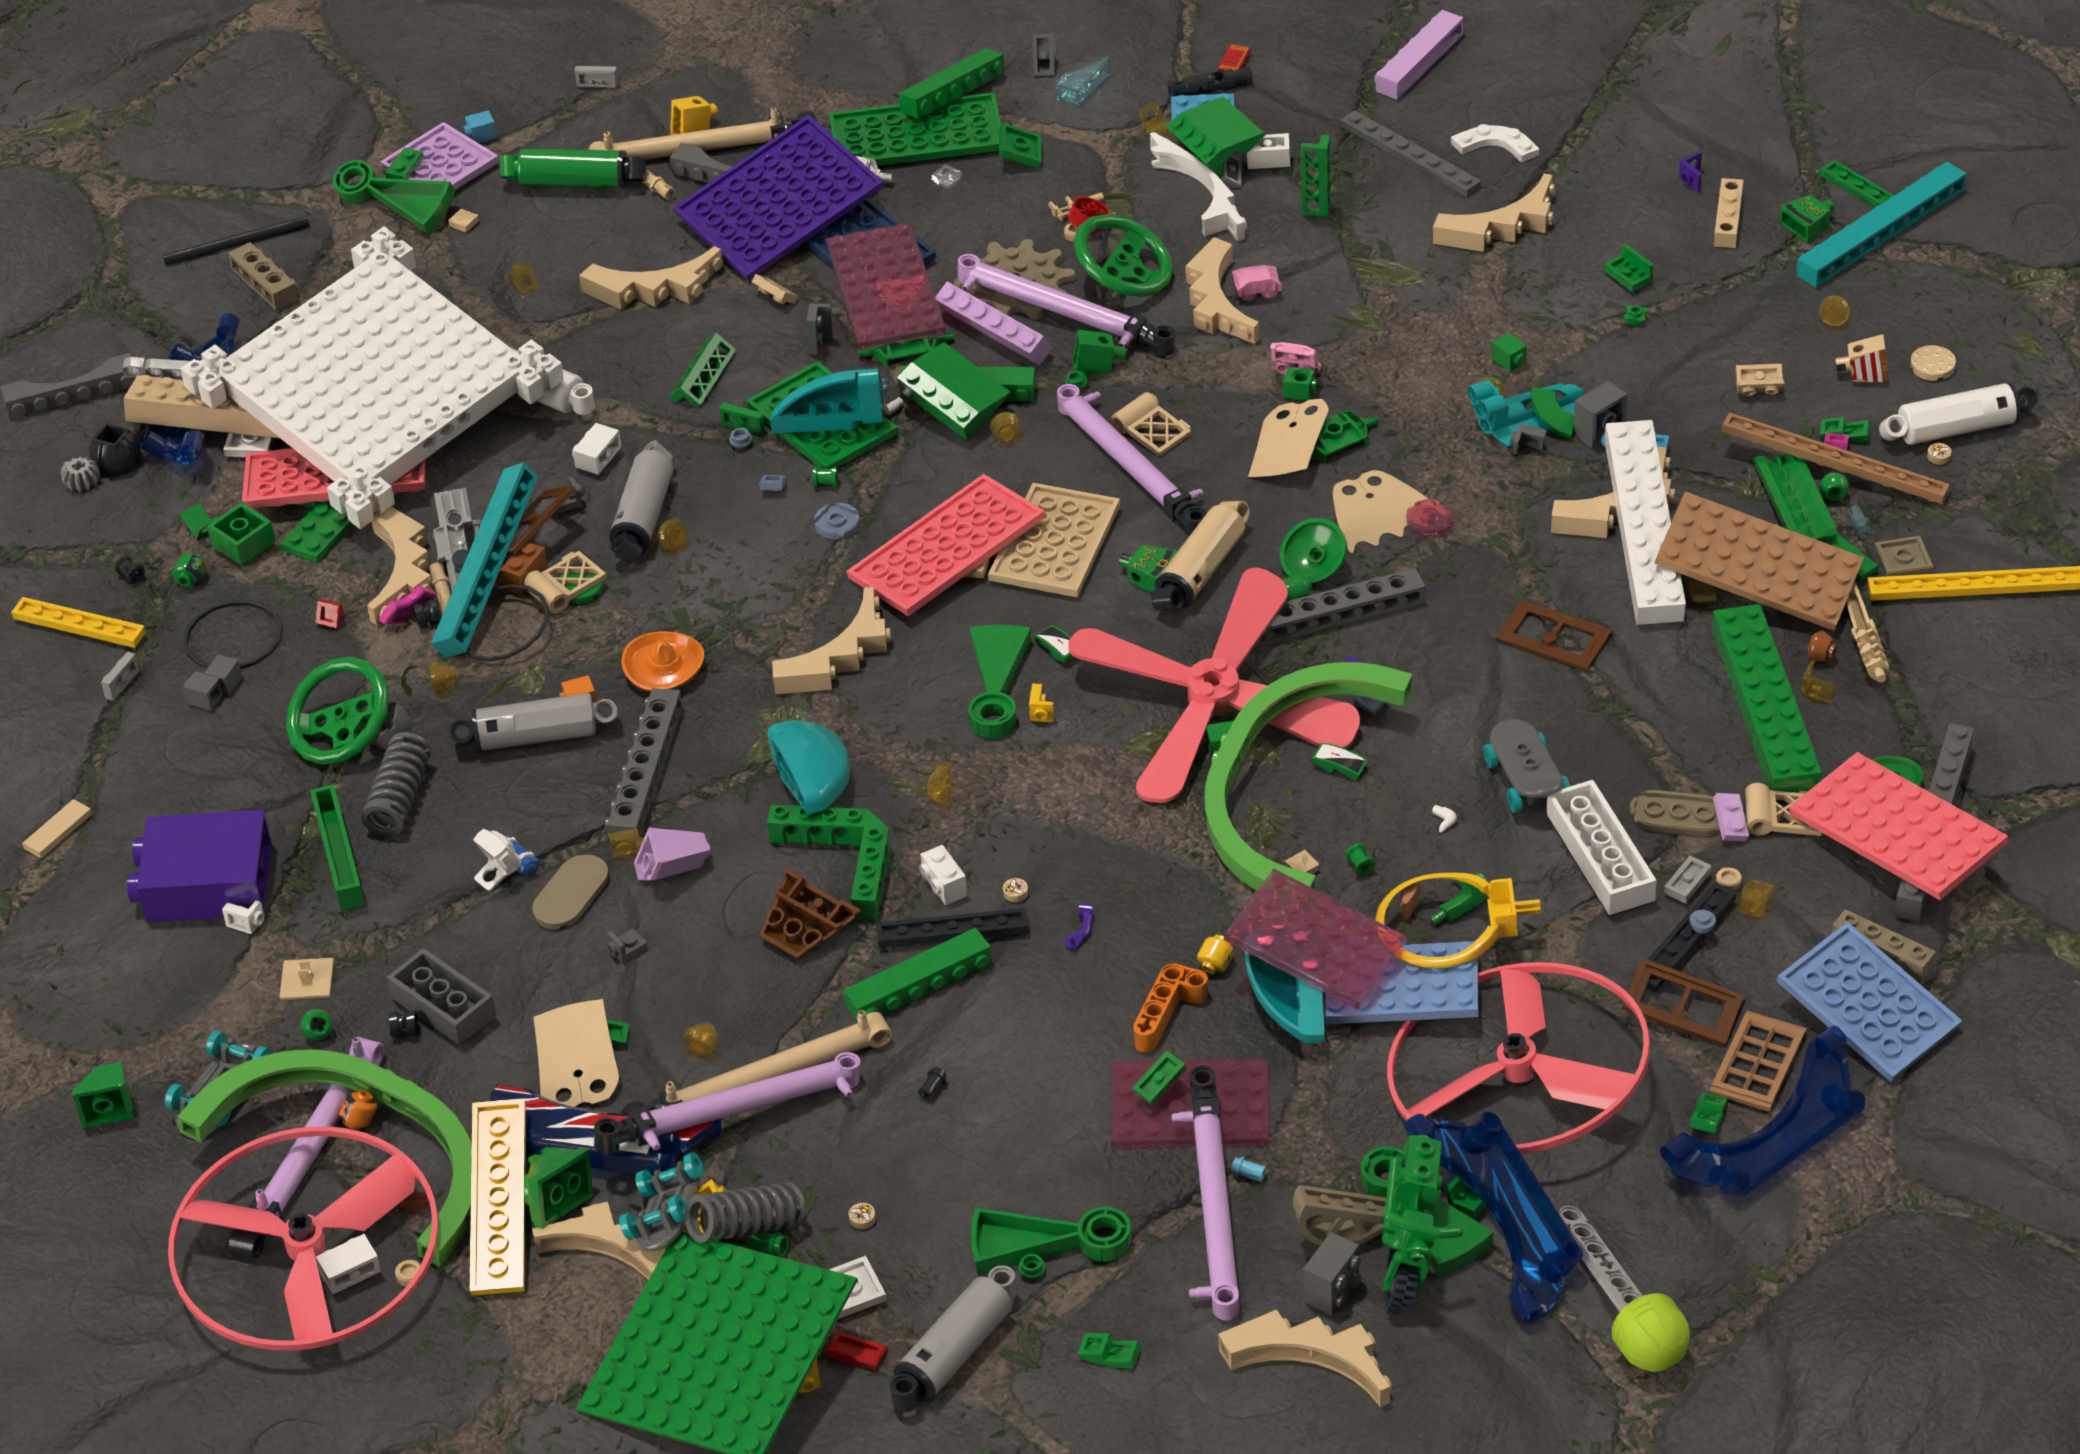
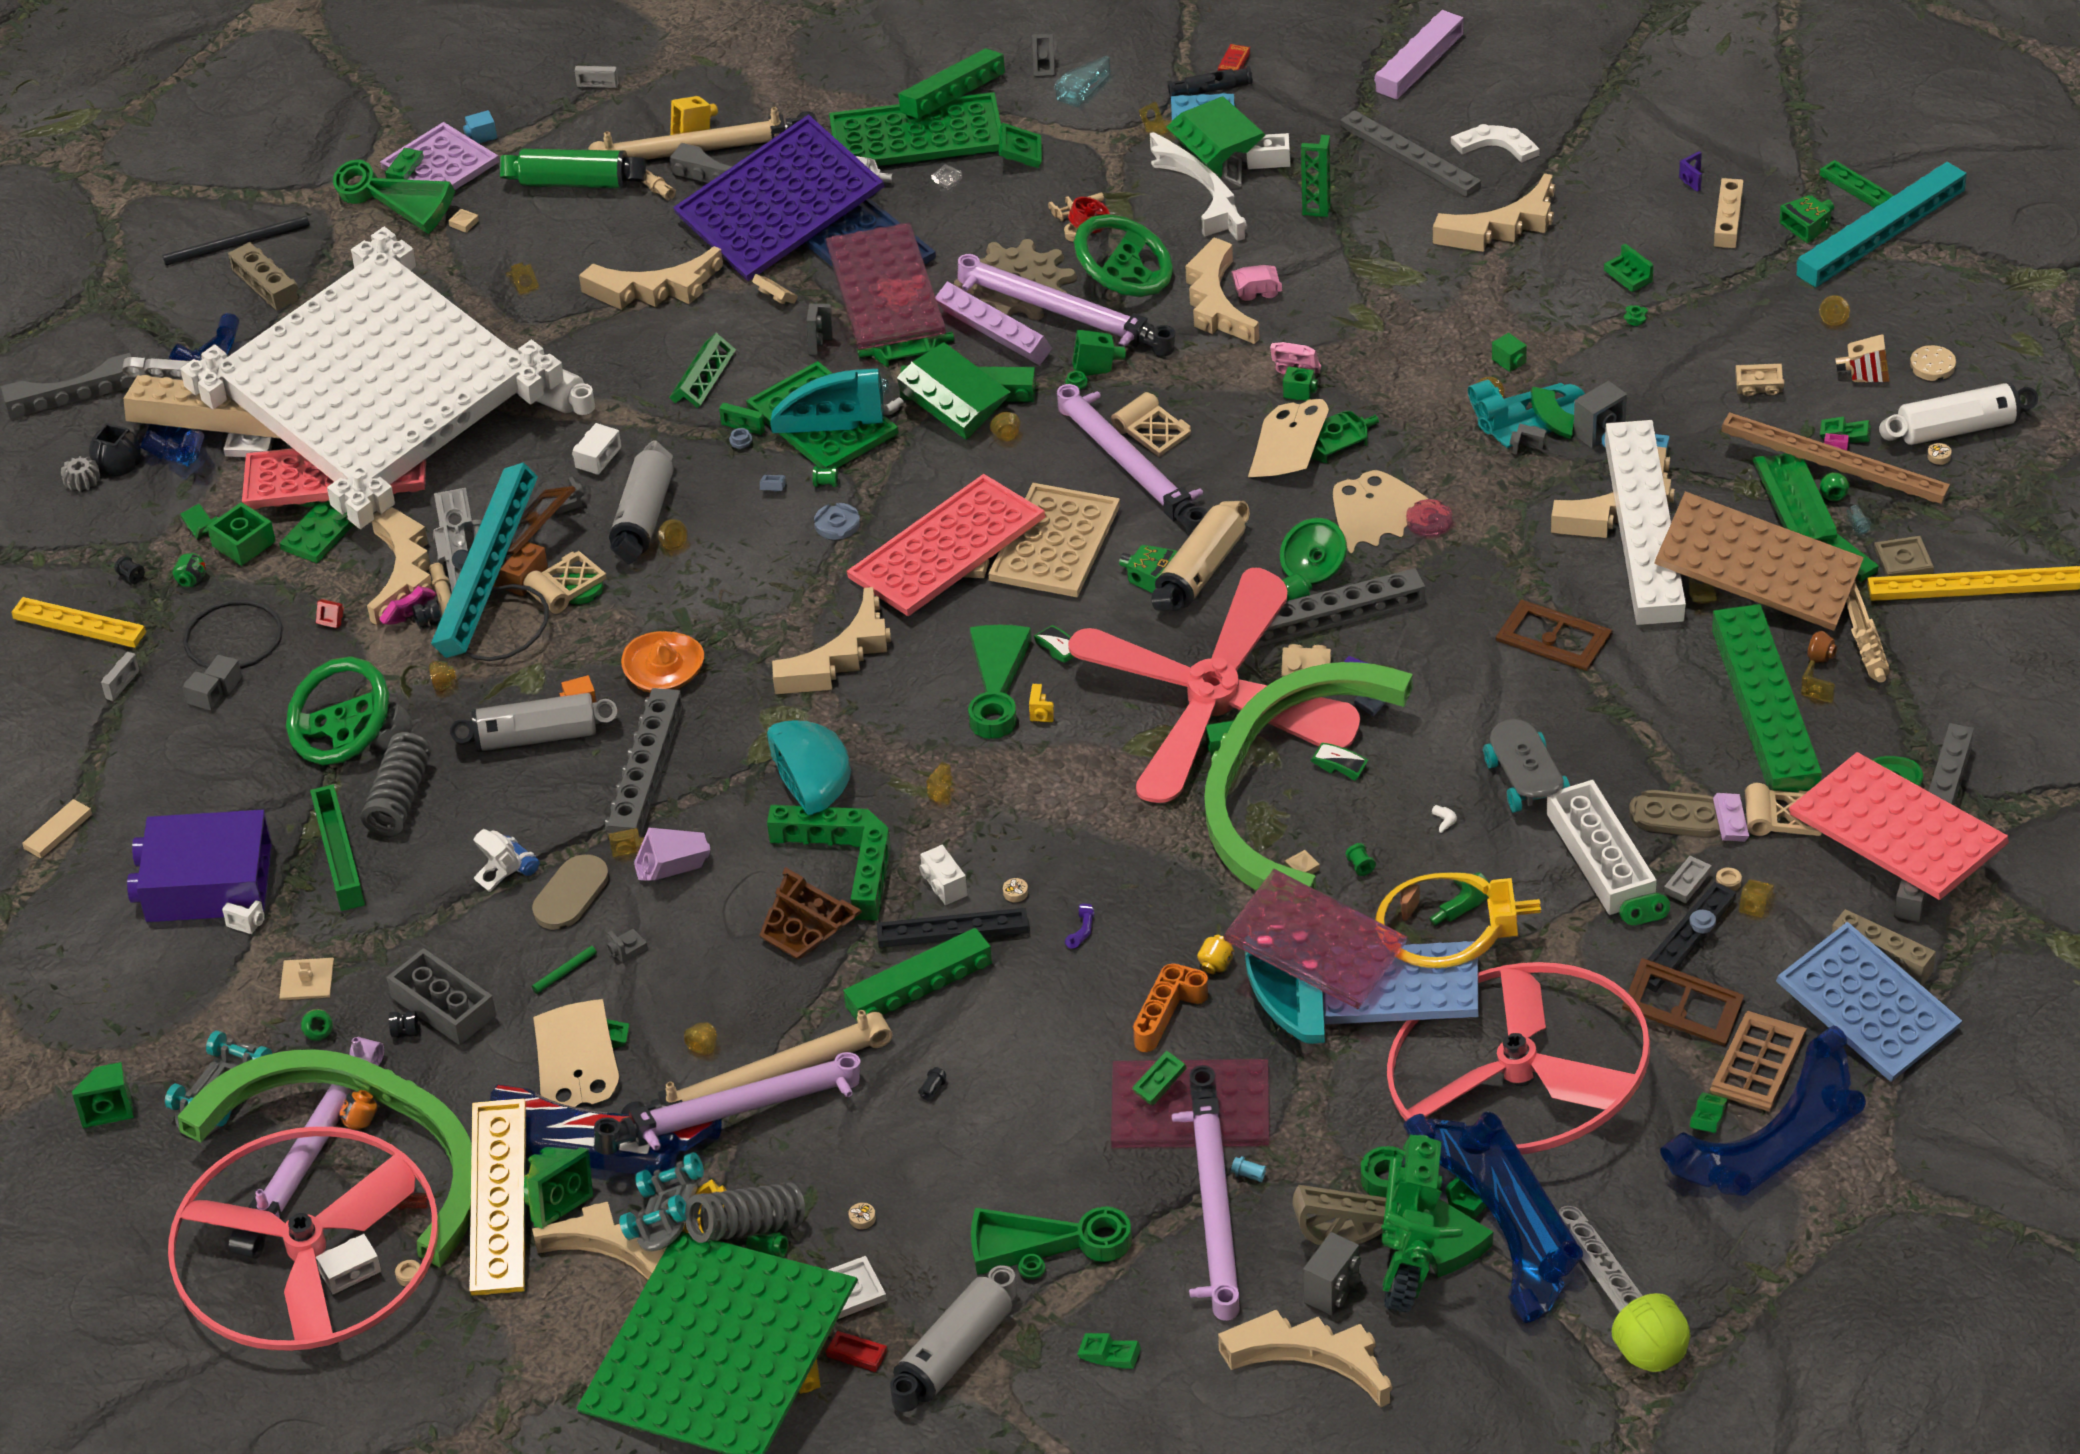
none -> green bar [532,946,597,994]
none -> tan bracket [1282,644,1331,677]
none -> green plate [1619,893,1670,925]

